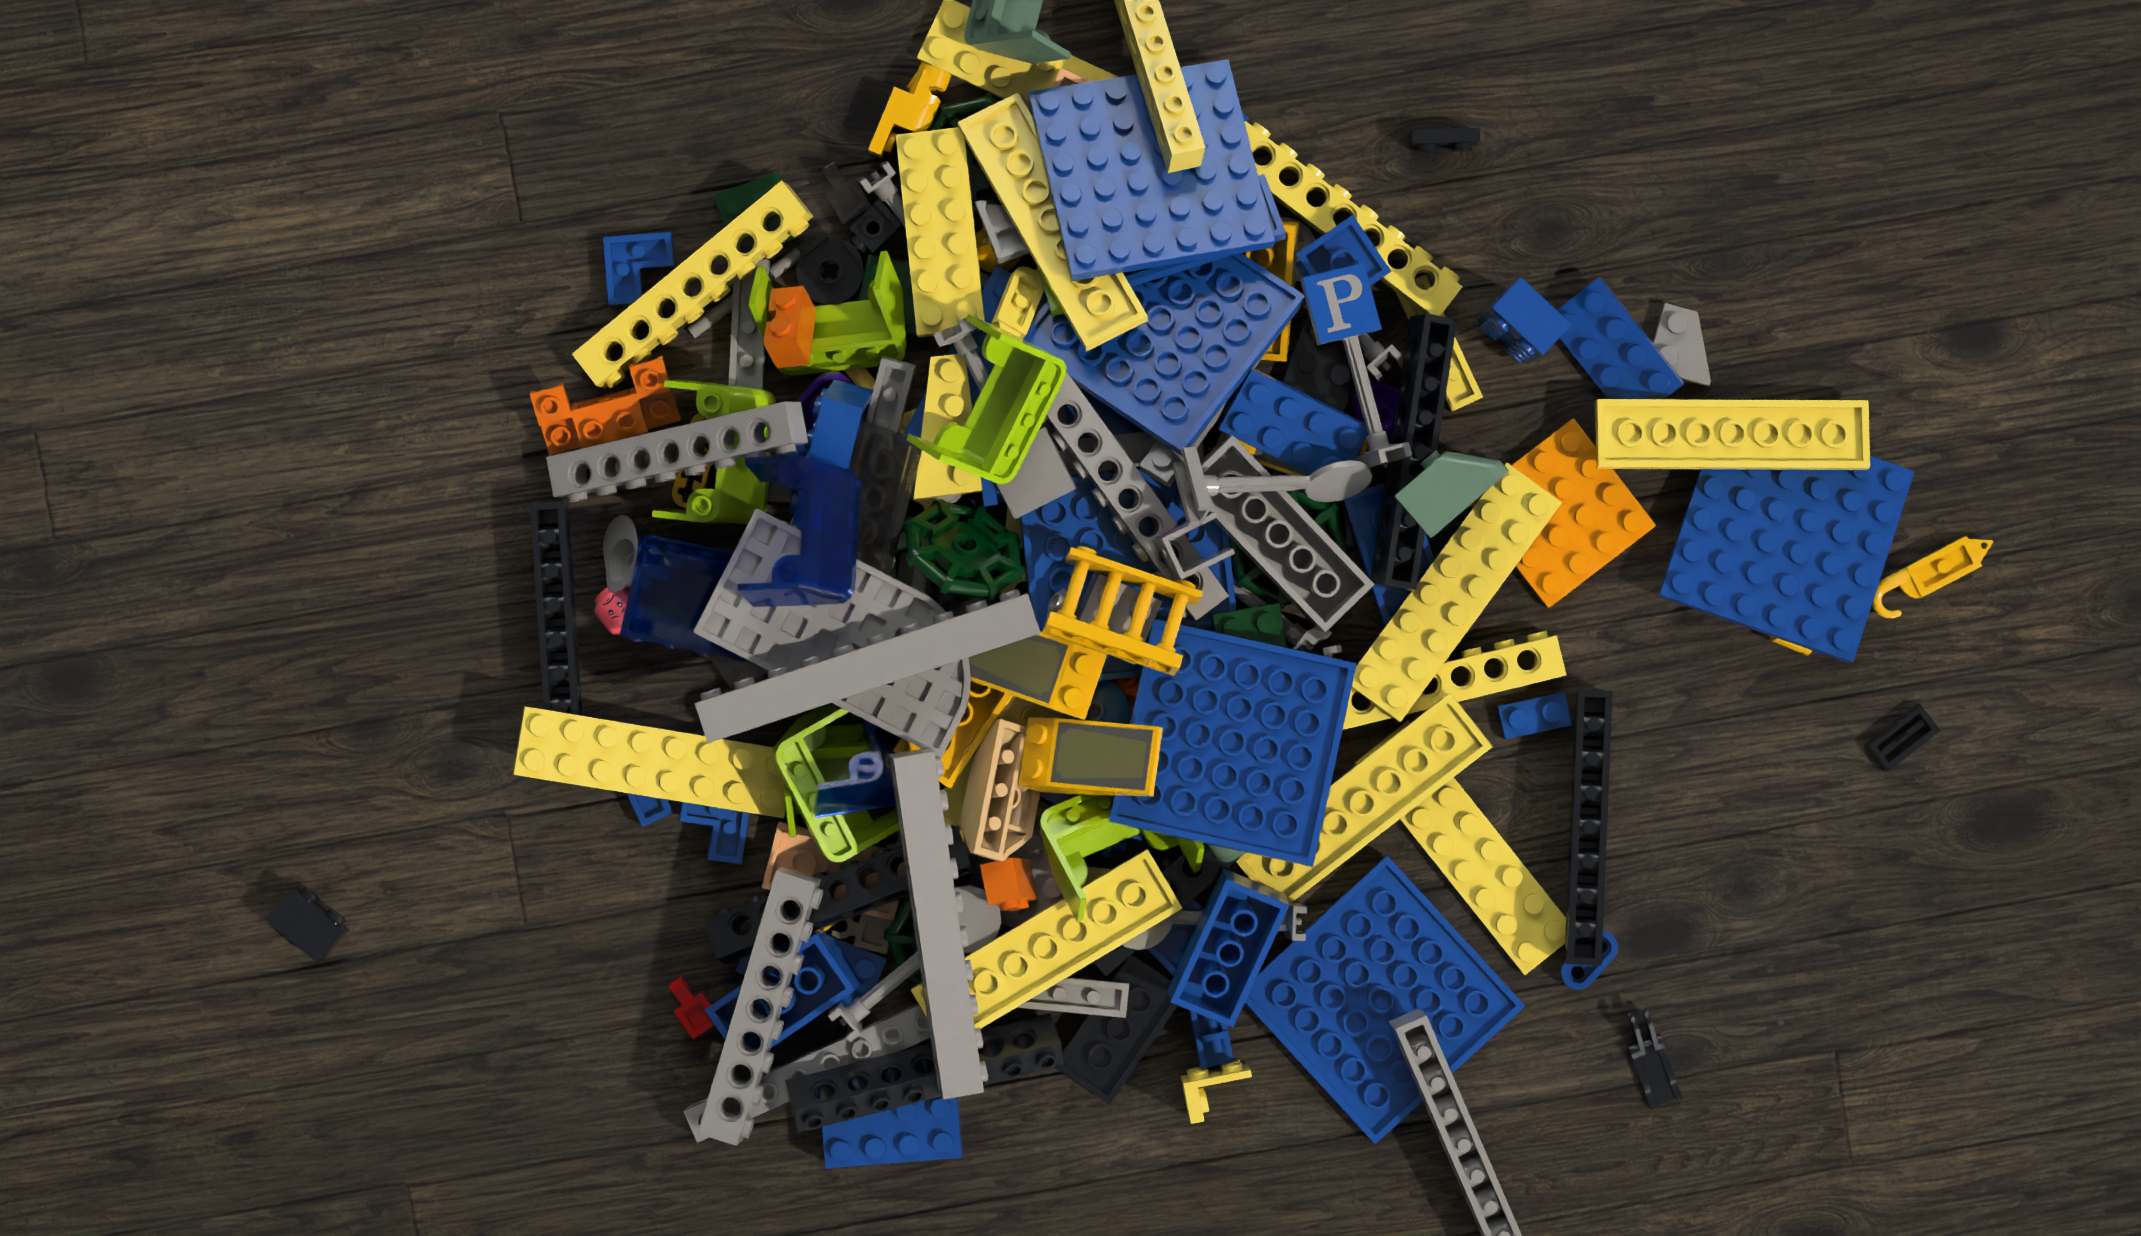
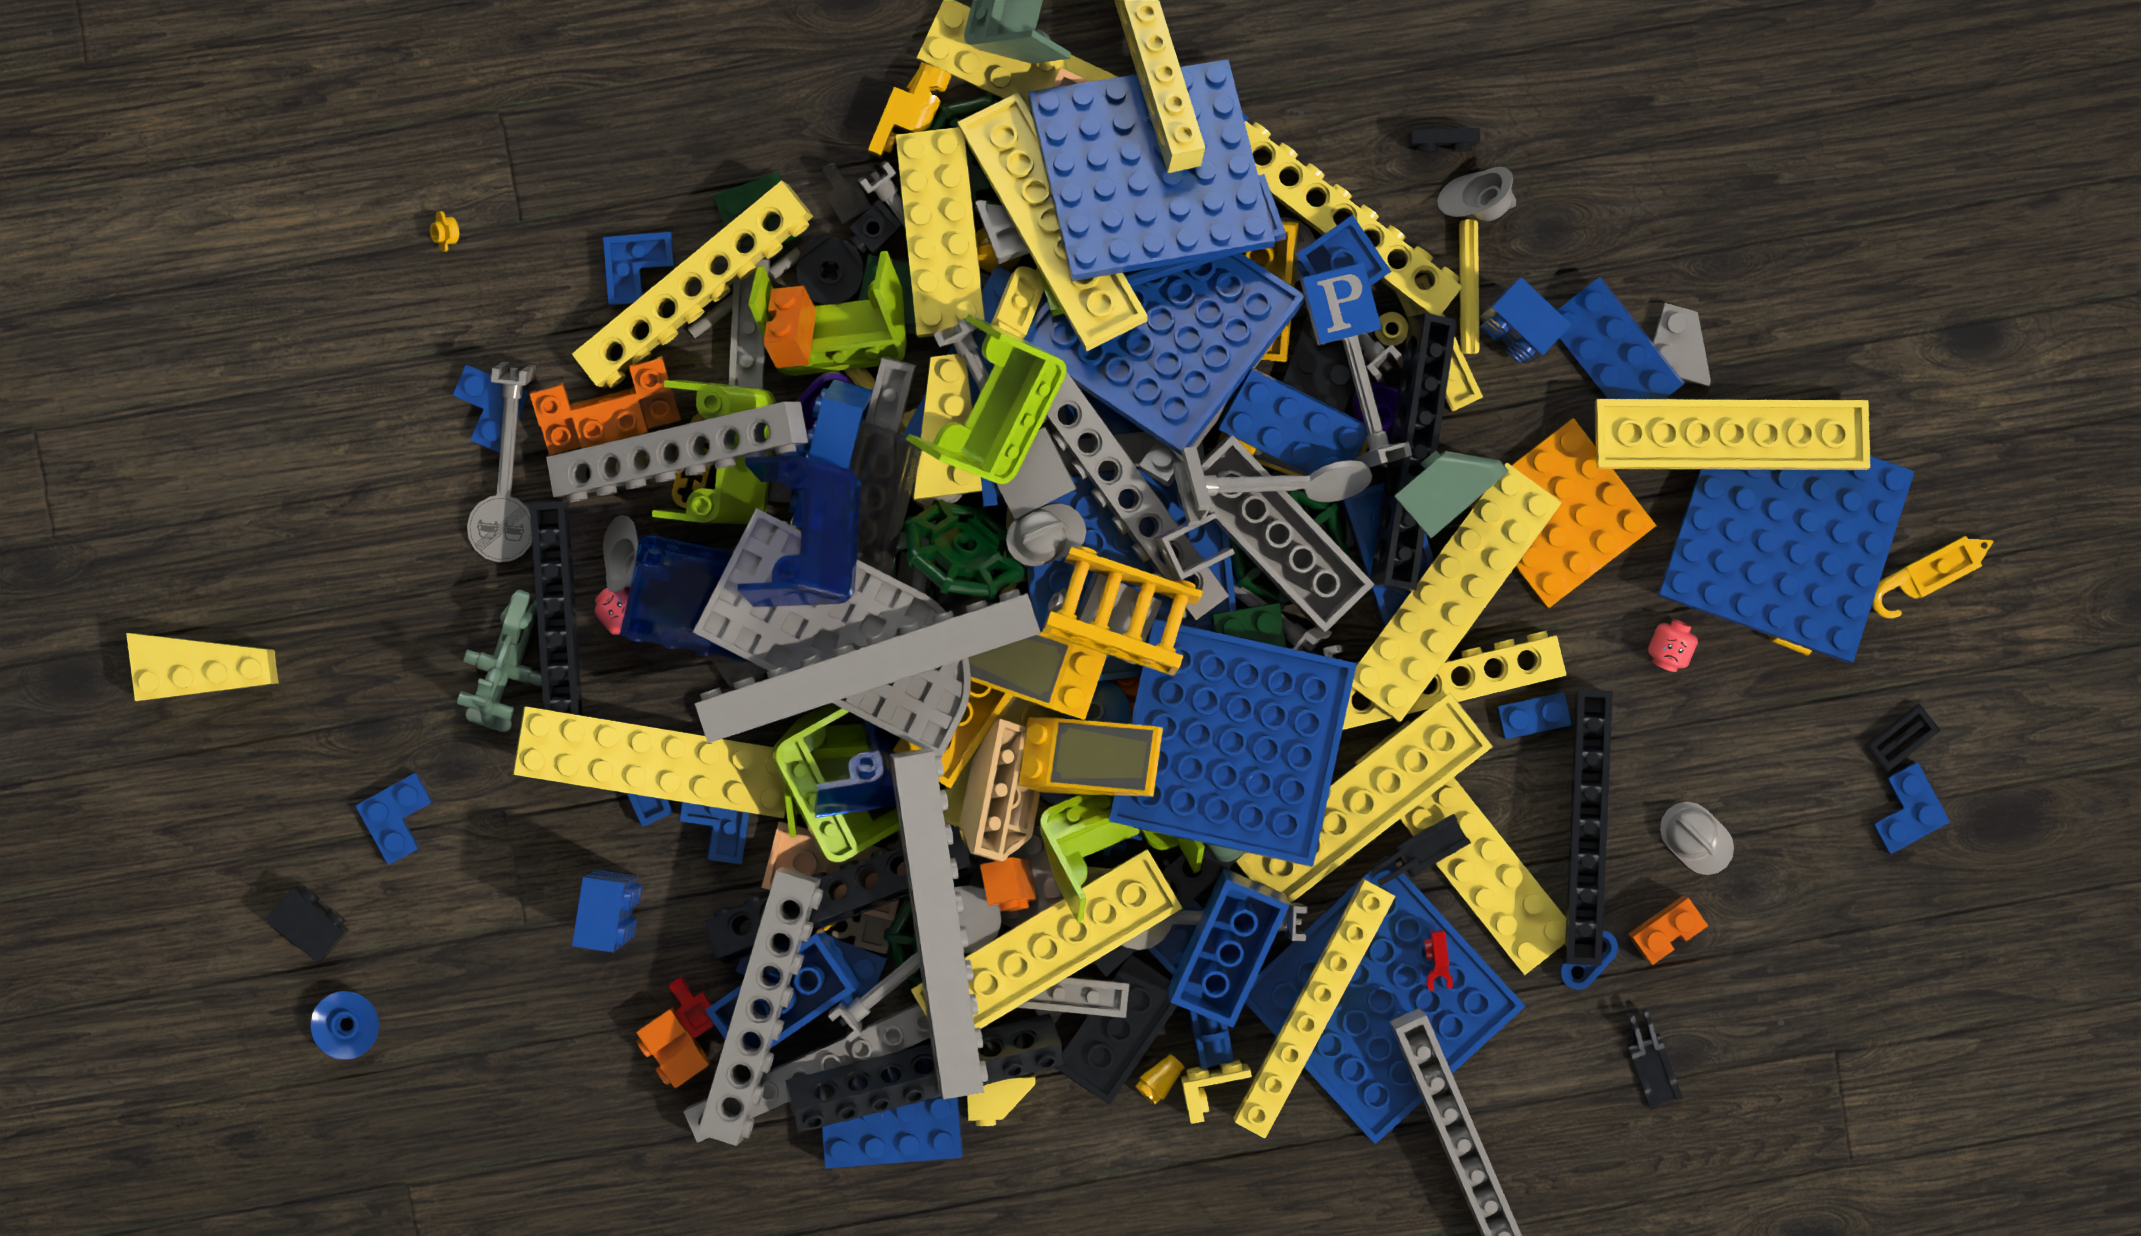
none -> light yellow wedge [126,633,279,701]
none -> blue dish [311,991,379,1059]
none -> blue plate [356,773,433,865]
none -> yellow plate [430,211,459,252]
none -> blue plate [453,364,530,453]
none -> sand green piece [457,590,542,733]
none -> light grey piece [467,362,536,562]
none -> blue brick [572,869,643,953]
none -> orange brick [636,1007,711,1089]
none -> light yellow slope [967,1074,1036,1126]
none -> light grey piece [1006,503,1086,567]
none -> yellow cone [1135,1054,1185,1105]
none -> light yellow brick [1233,878,1396,1138]
none -> black arm [1370,814,1471,886]
none -> light yellow plate [1374,312,1408,346]
none -> red plate [1424,929,1453,991]
none -> light grey piece [1437,166,1516,221]
none -> light yellow axle [1459,219,1479,354]
none -> orange brick [1627,896,1708,965]
none -> coral head [1648,619,1698,672]
none -> light grey piece [1660,801,1734,875]
none -> blue plate [1872,762,1950,854]

